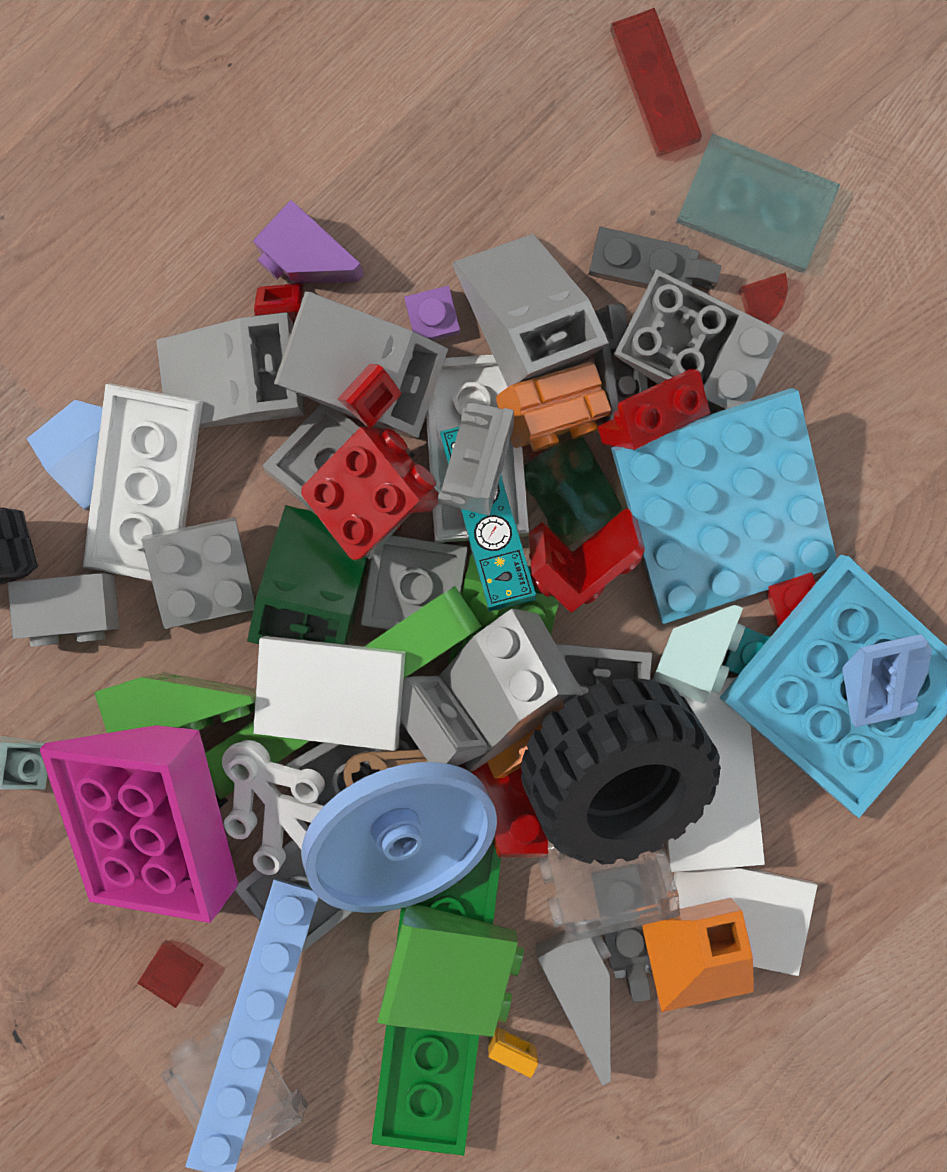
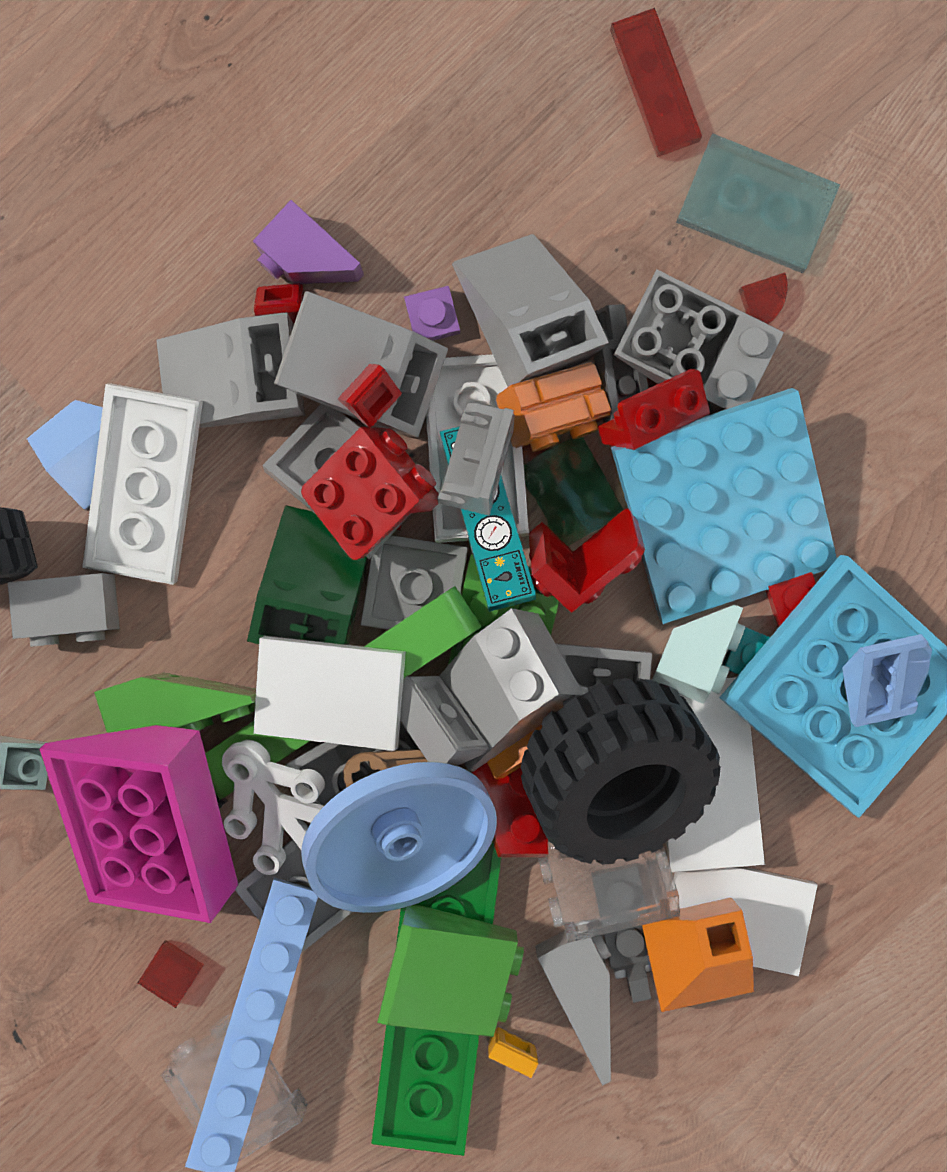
light grey plate [141,517,256,629] -> none
dark grey hinge [588,226,722,290] -> none

